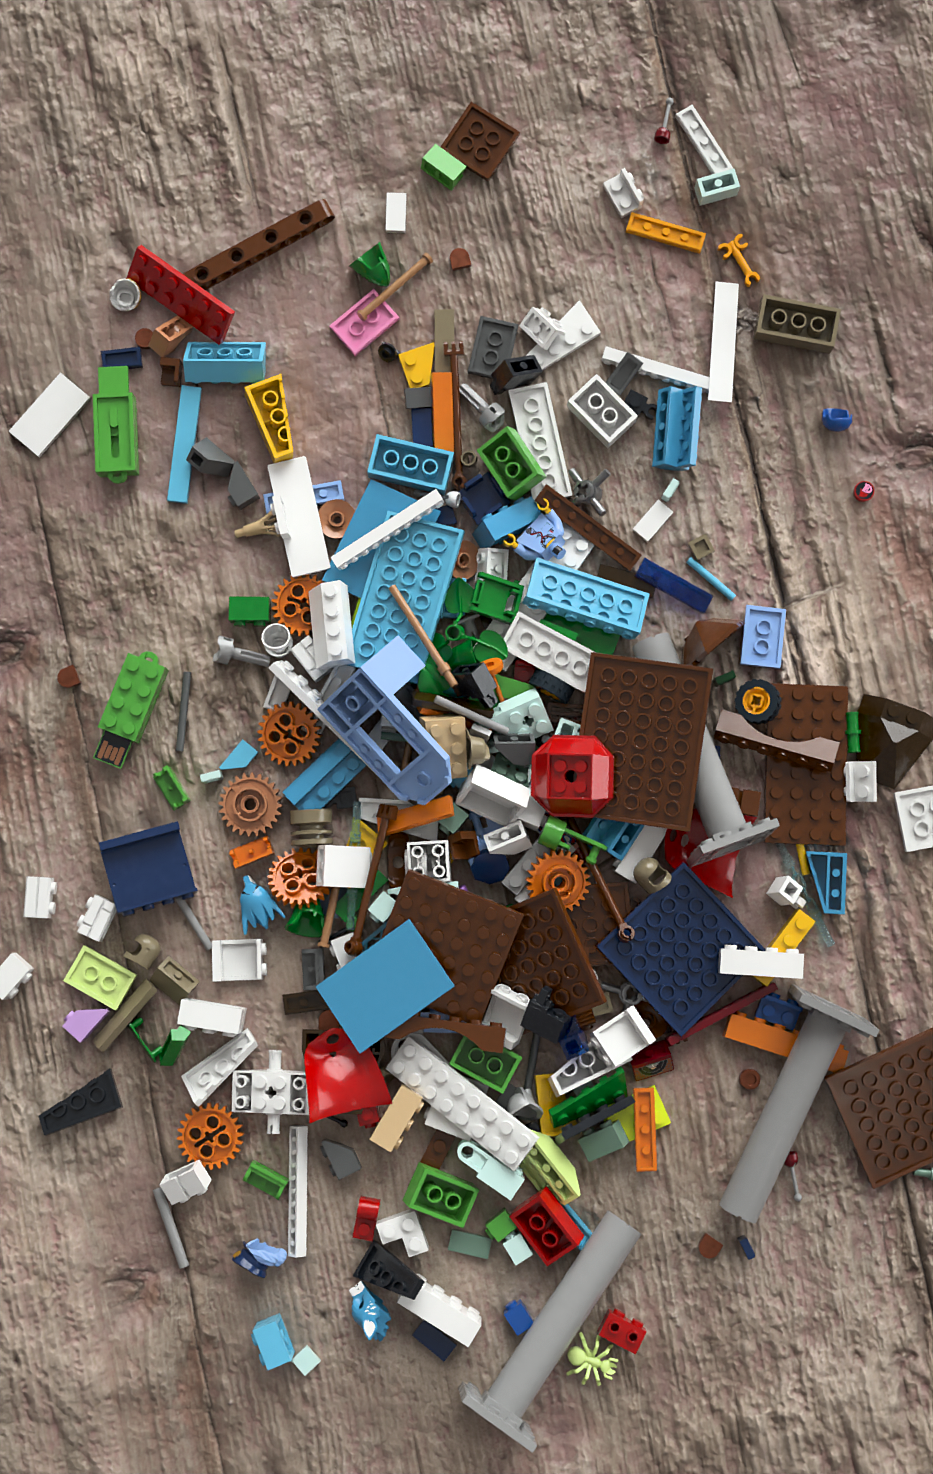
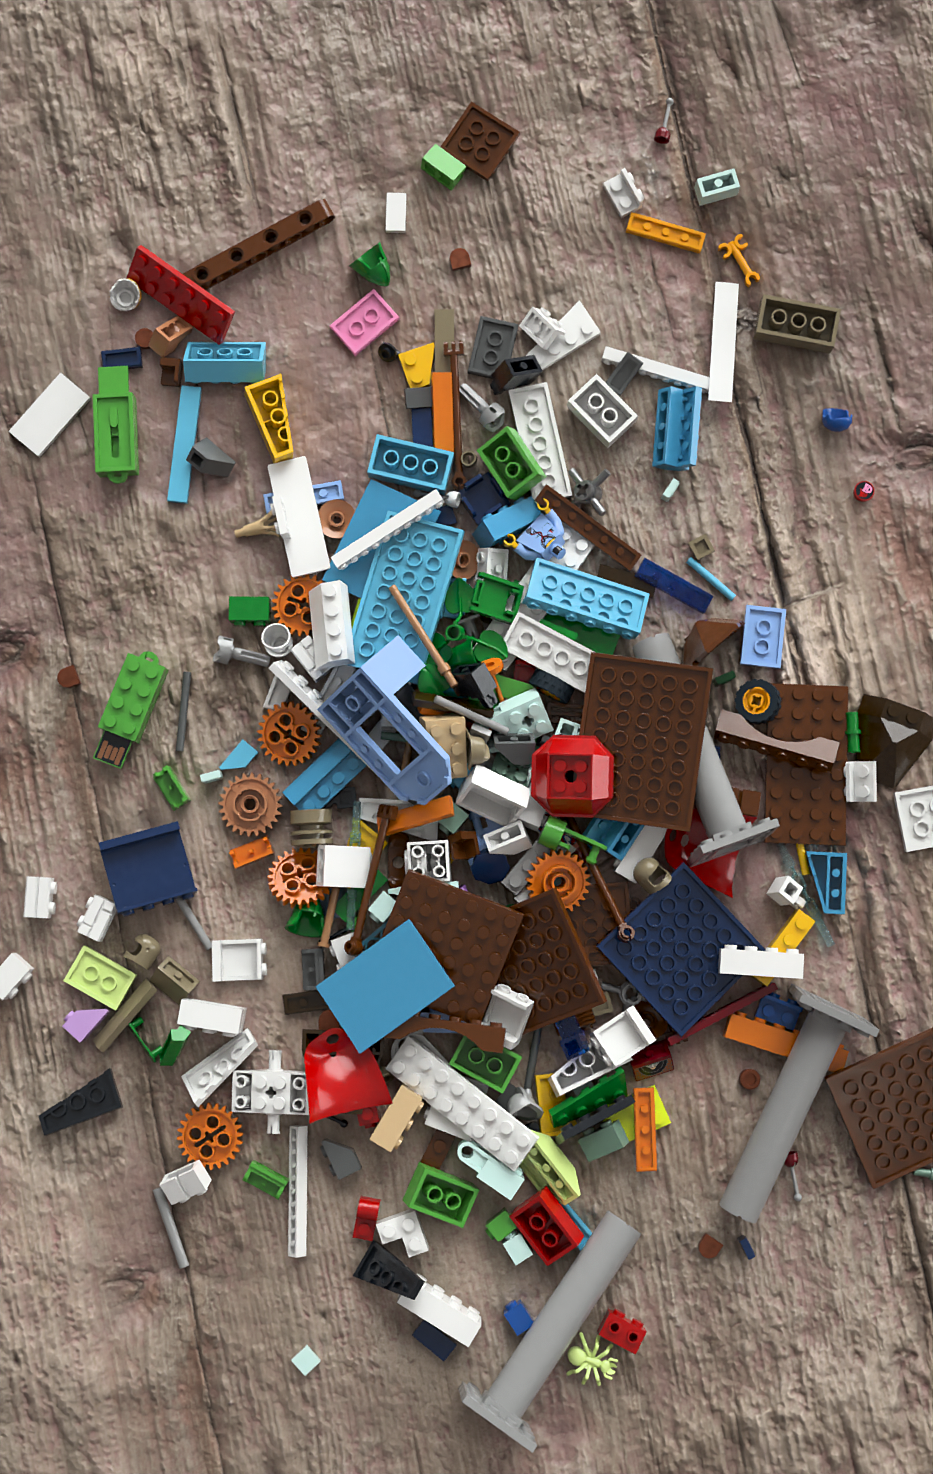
dark grey slope [228,461,260,510] -> none
piece [232,1238,287,1278] -> none
dark azure piece [240,875,285,935] -> none
medium azure brick [251,1313,295,1370] -> none
dark azure piece [349,1281,392,1341] -> none
medium nougat bar [356,253,433,321] -> none
sand green tile [448,1229,492,1259] -> none
black hinge [520,986,572,1044] -> none
black plate [624,389,657,420] -> none
white tile [633,499,673,543] -> none
white tile [675,105,733,174] -> none

